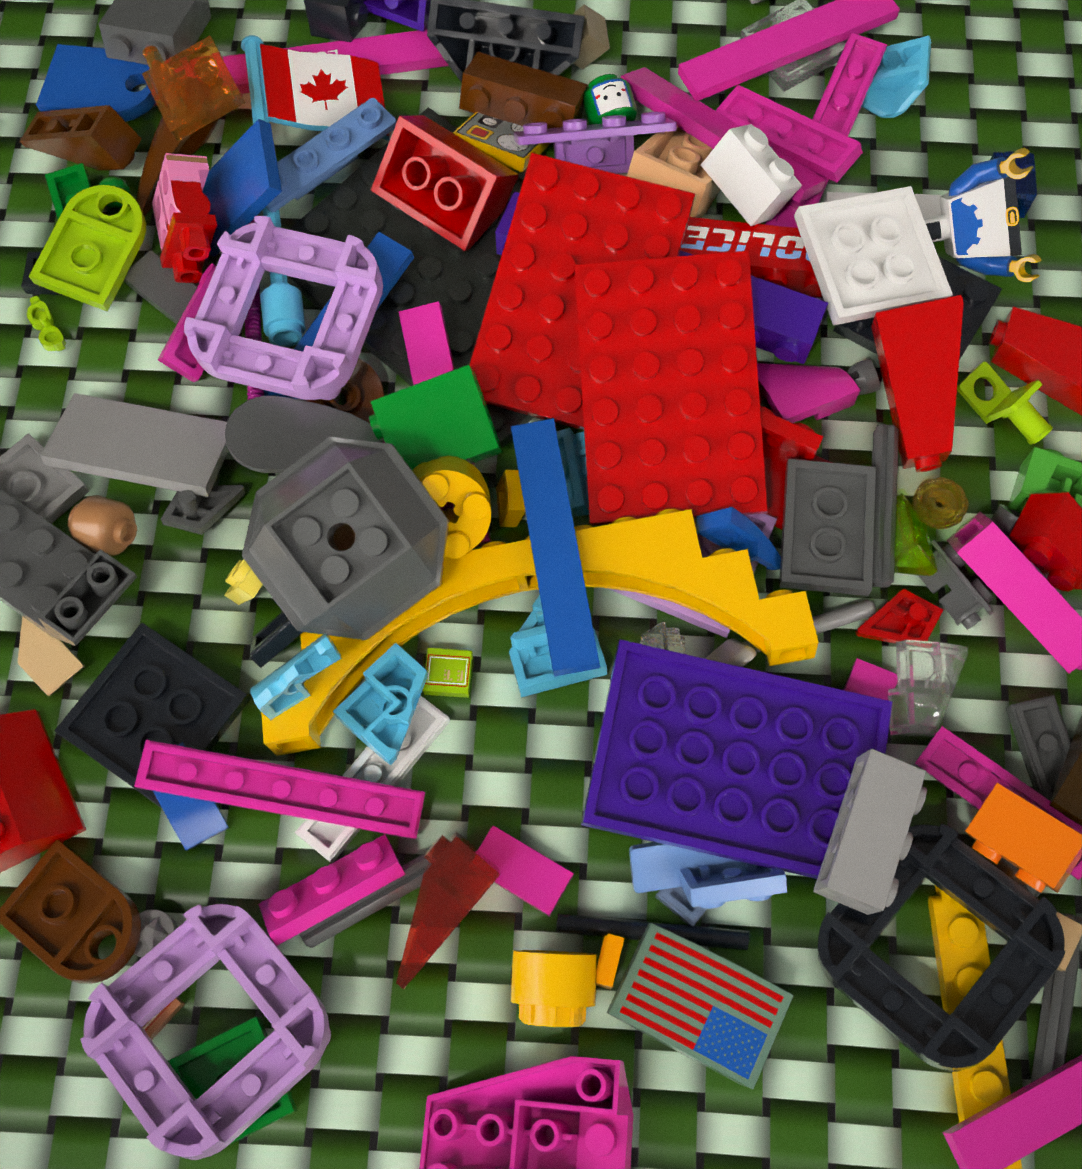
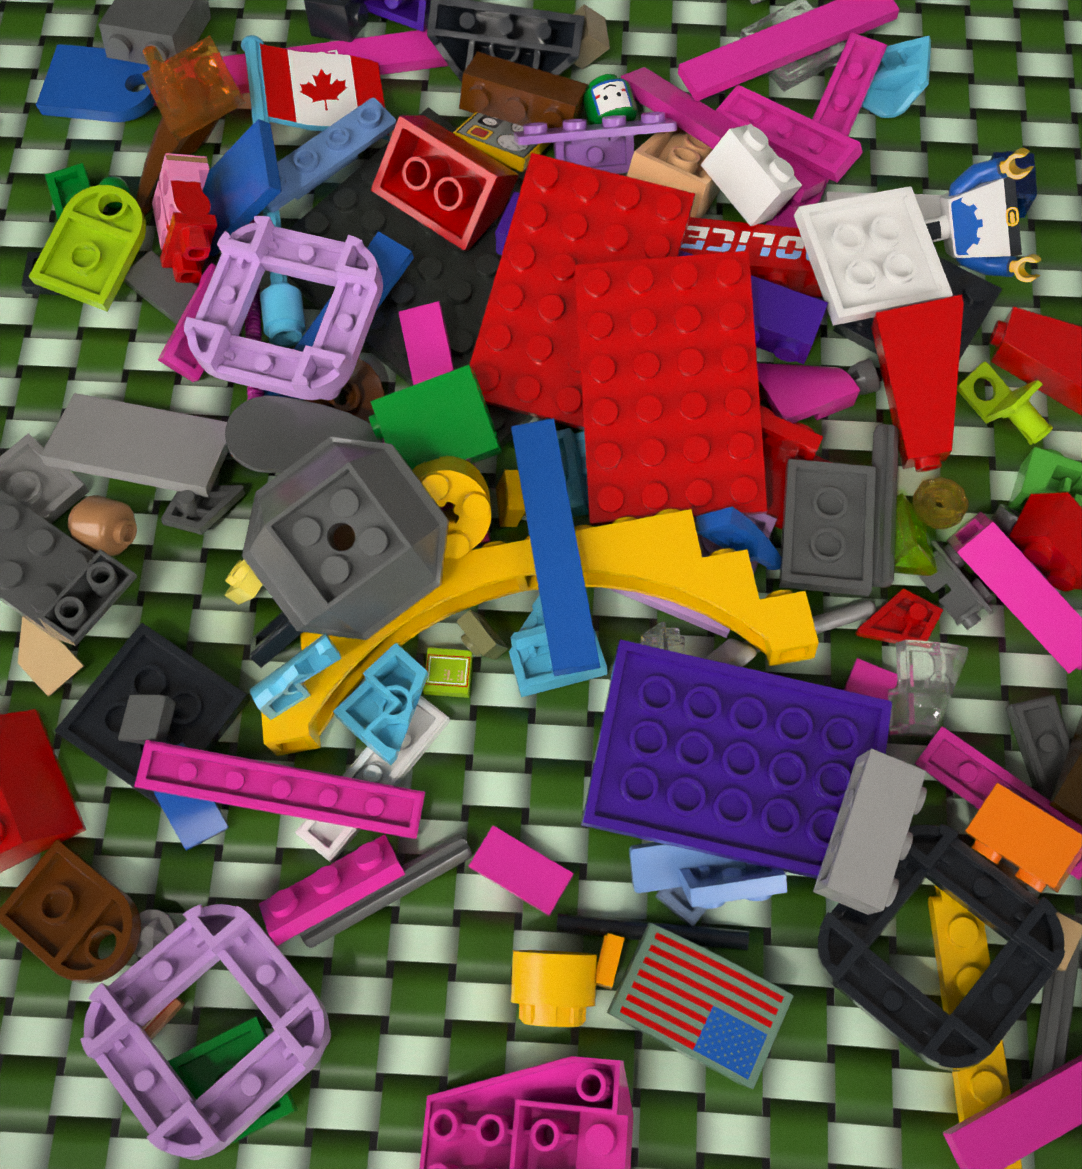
reddish brown slope [19,105,142,171] -> none
lime piece [27,295,66,352] -> none
clear red slope [396,831,501,990] -> none
none -> dark grey slope [118,695,176,745]
none -> olive plate [456,610,509,660]

